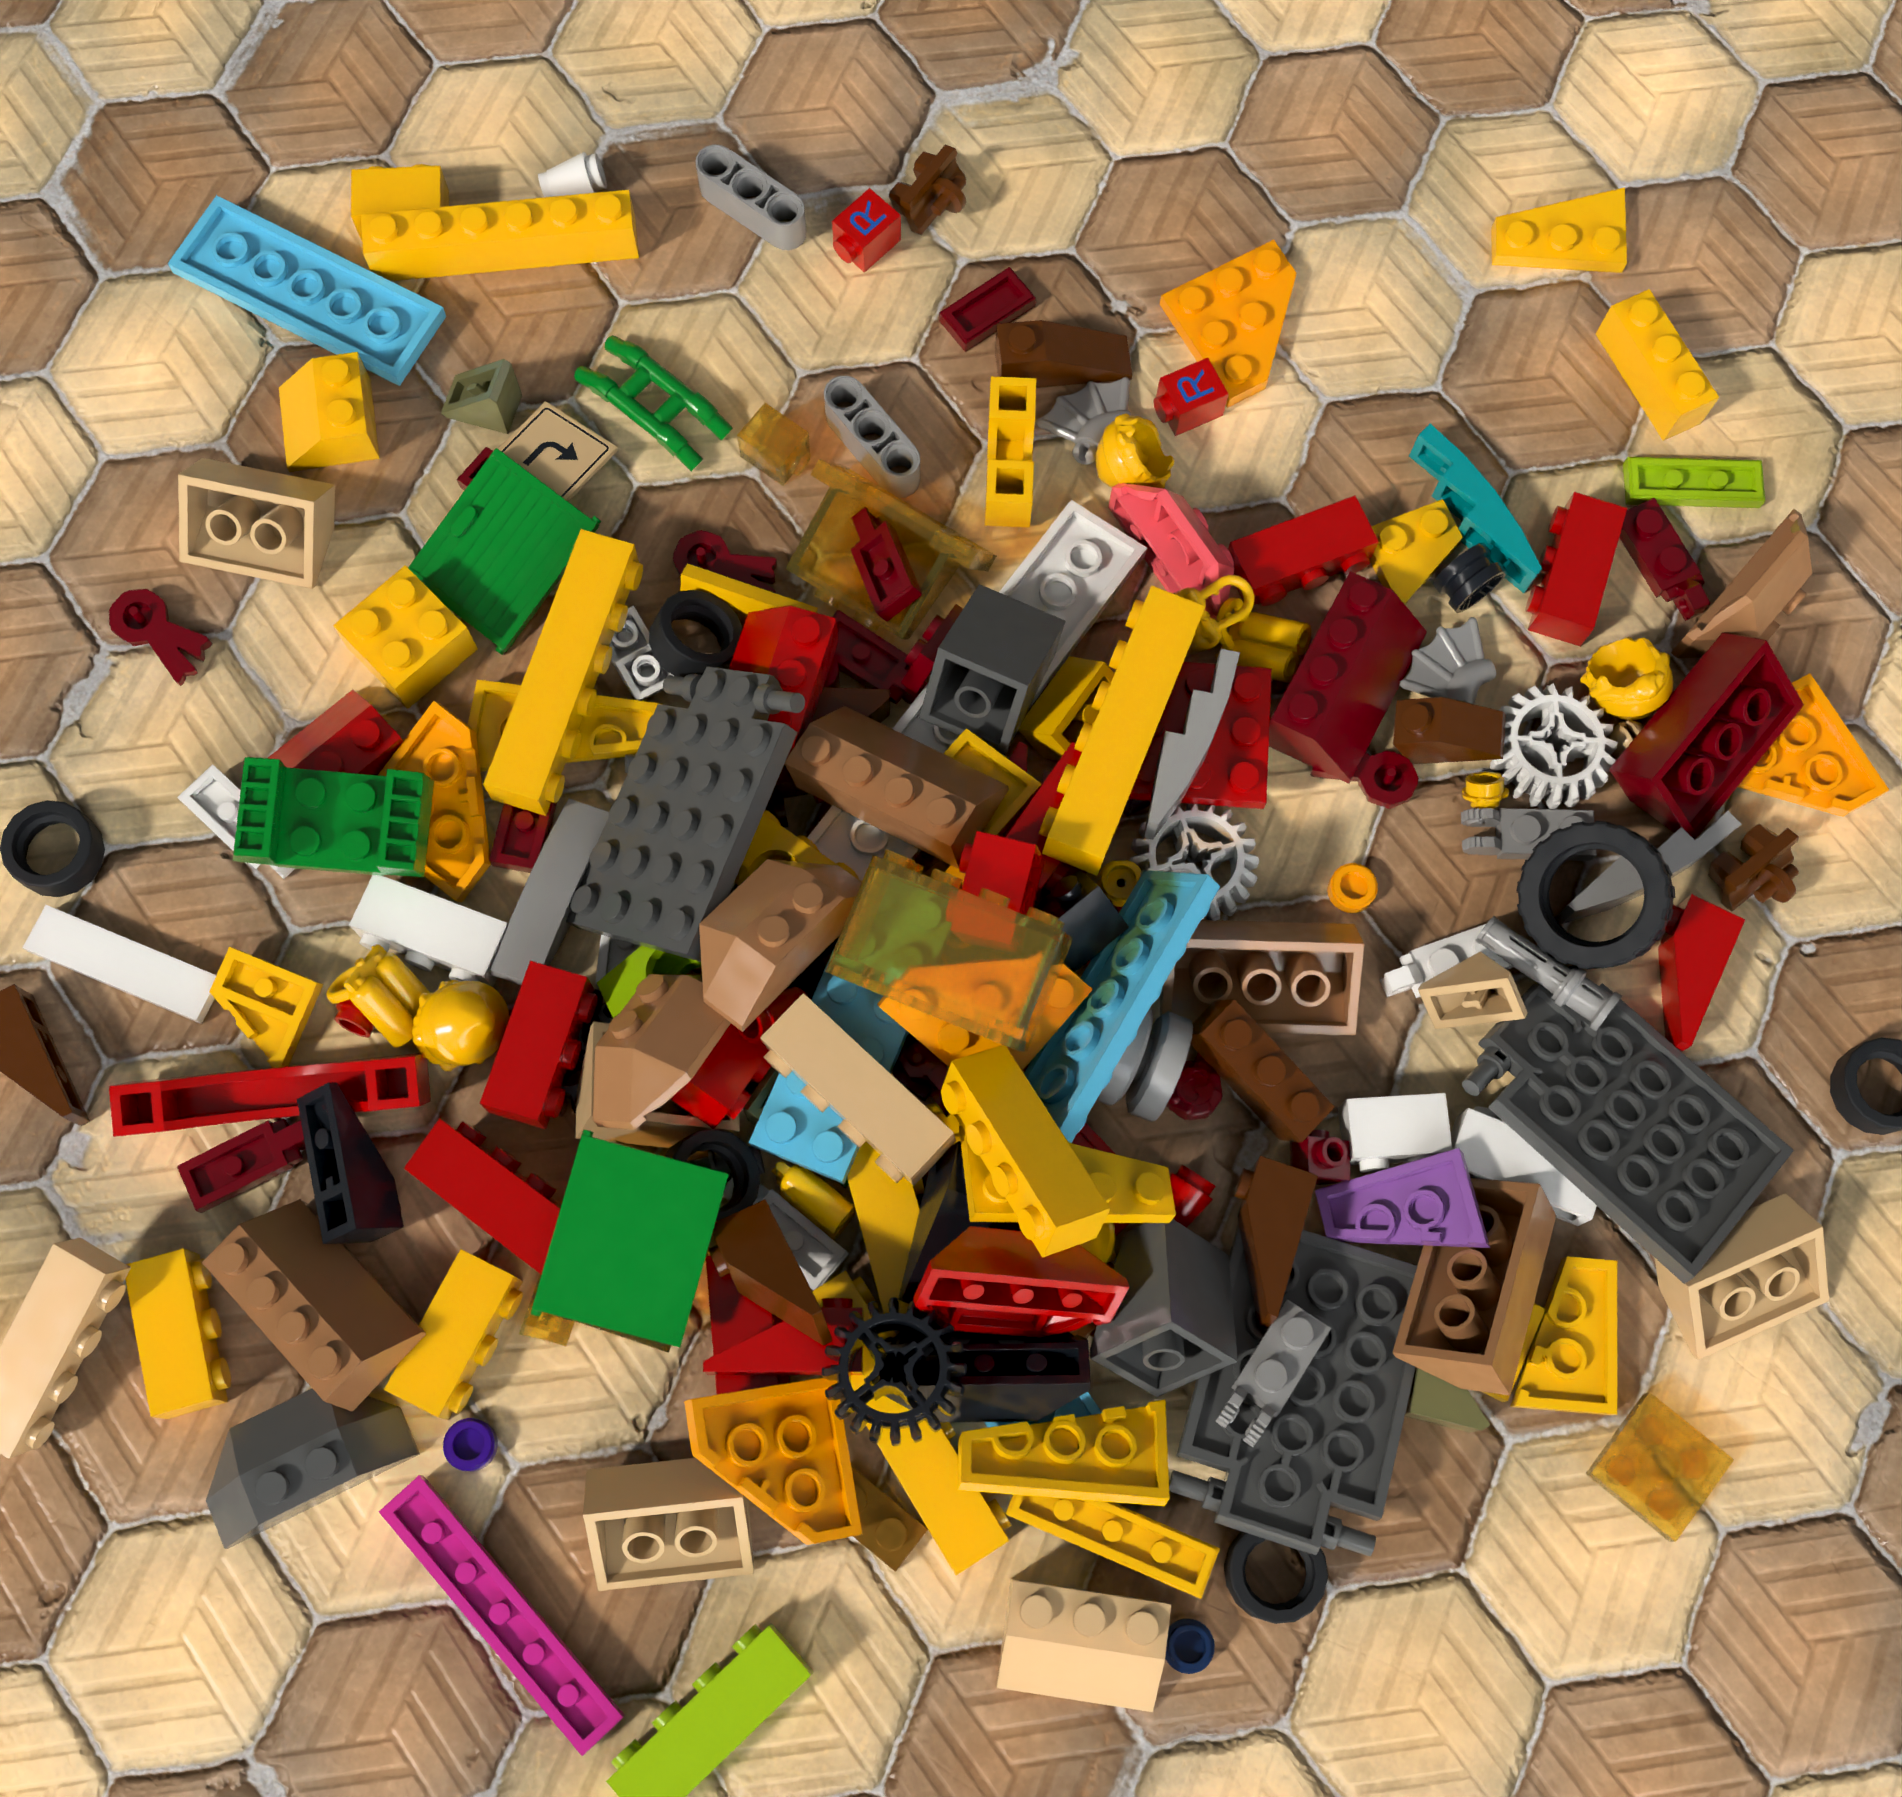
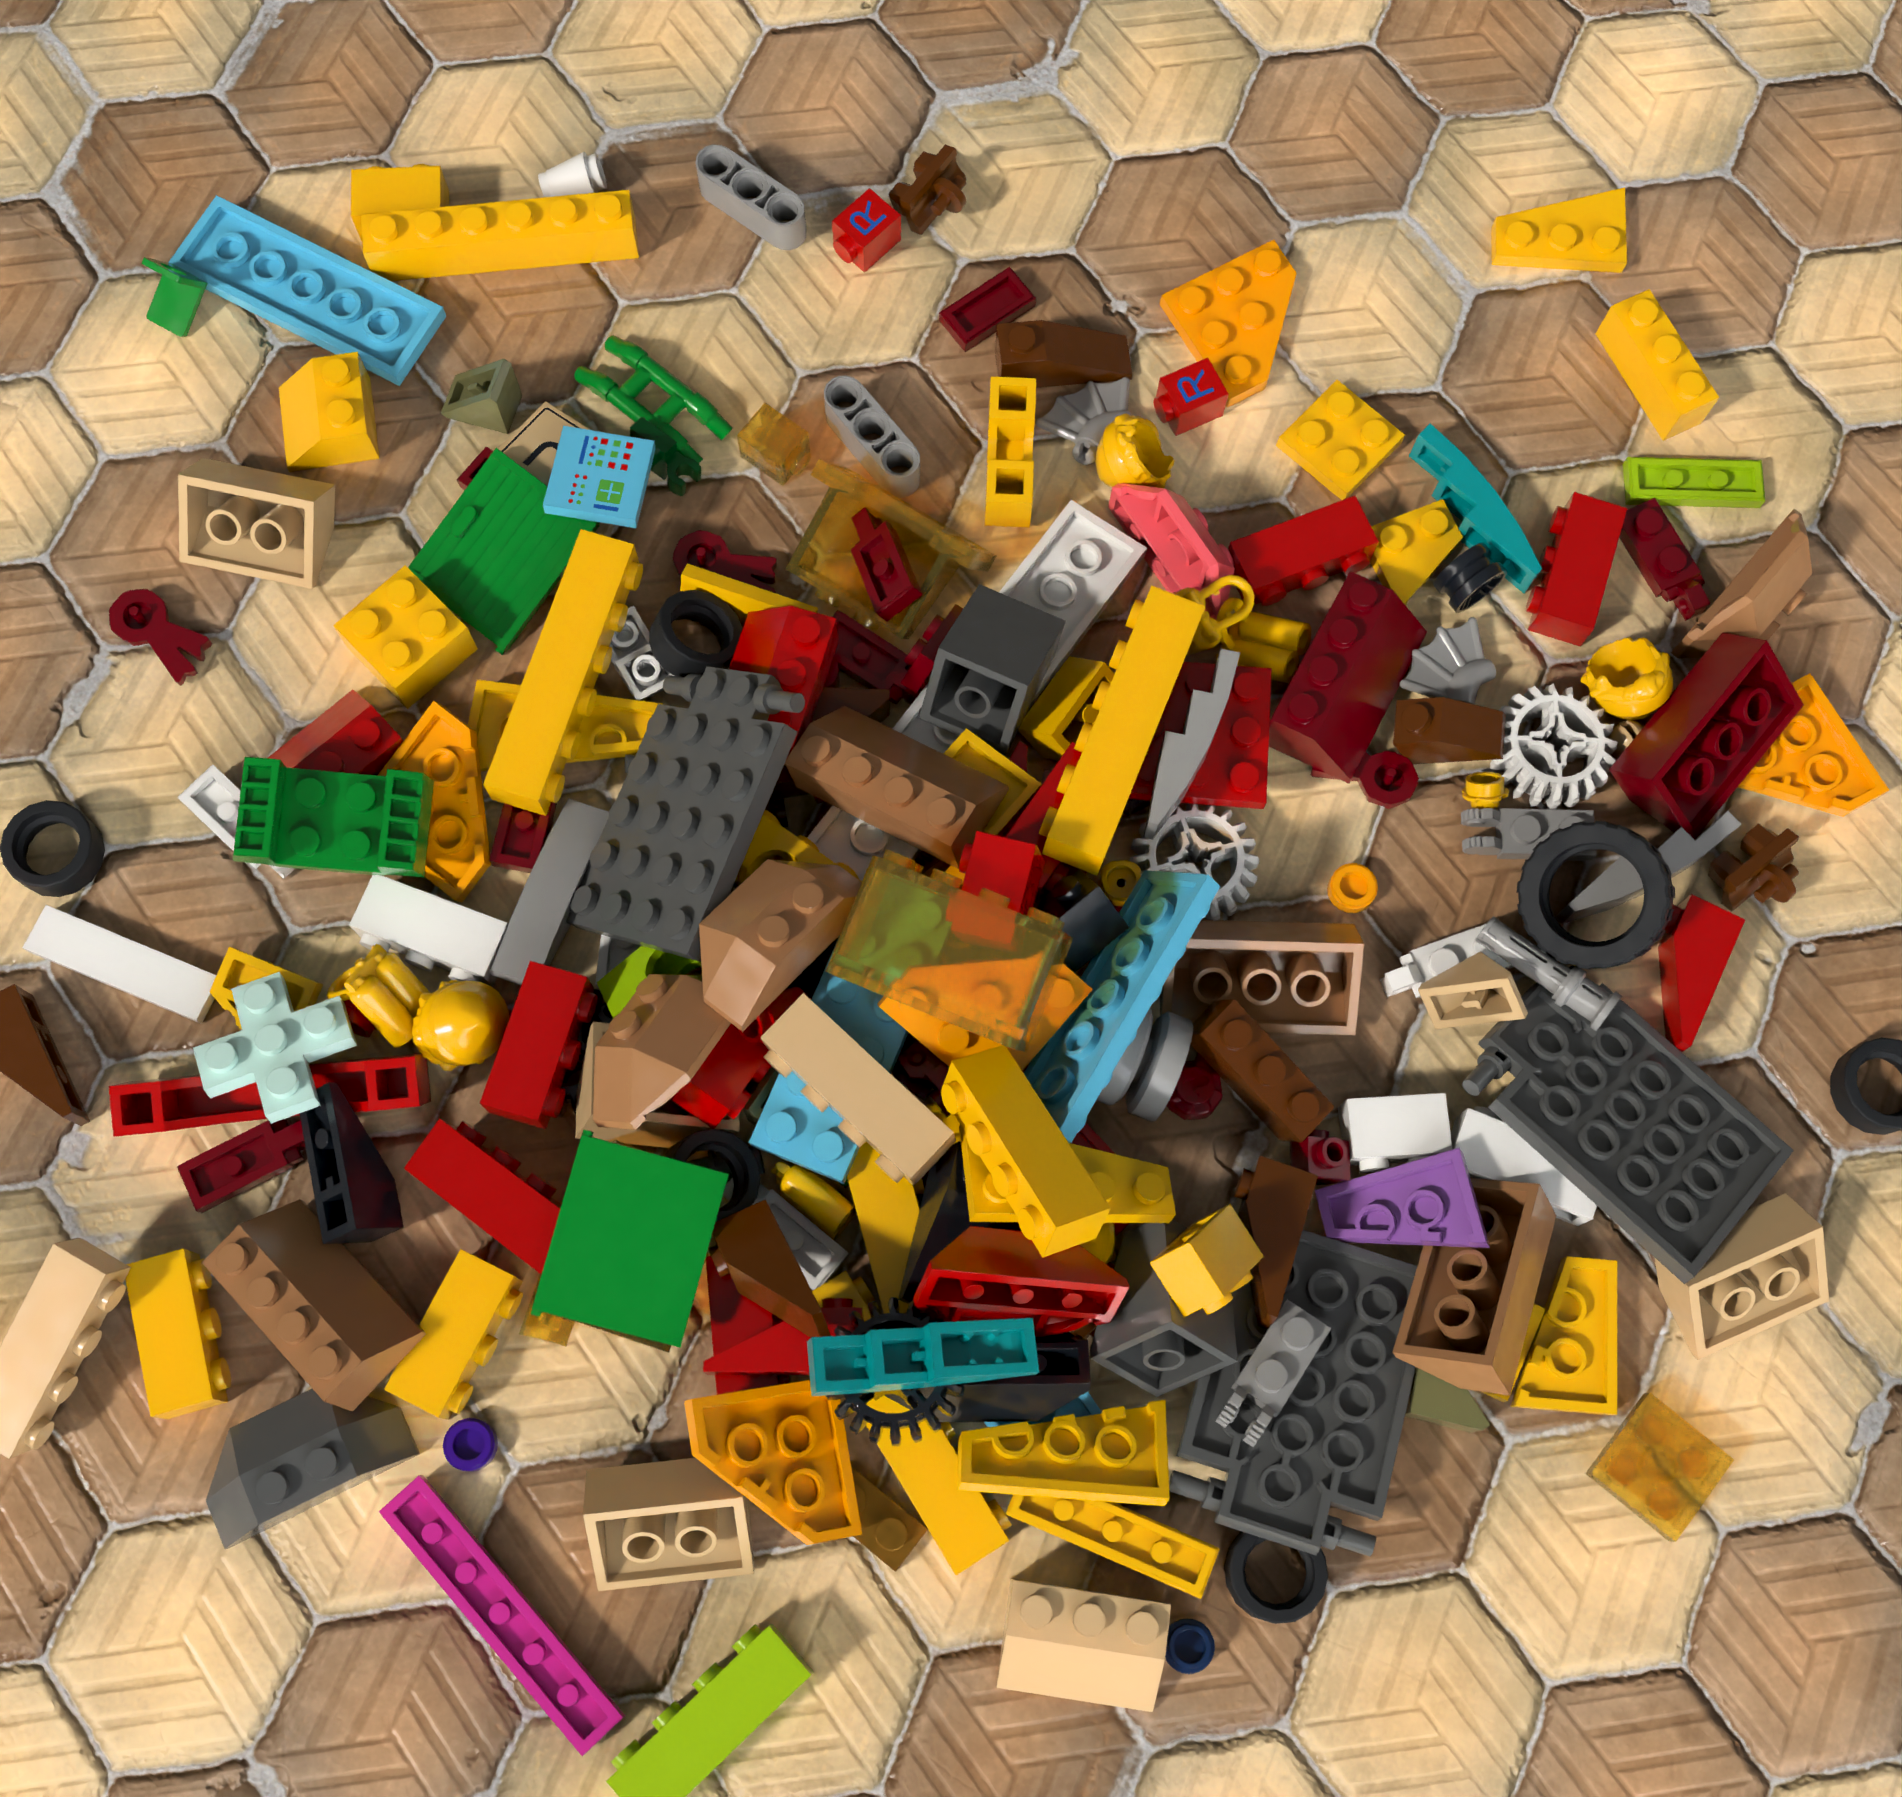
red cone [1170,1165,1216,1228] -> none
none -> green bracket [142,257,208,337]
none -> light aqua plate [193,972,357,1124]
none -> medium azure tile [543,426,656,528]
none -> dark green plate [630,417,701,496]
none -> teal slope [807,1318,1039,1396]
none -> yellow brick [1150,1204,1264,1317]
none -> yellow plate [1276,380,1405,500]

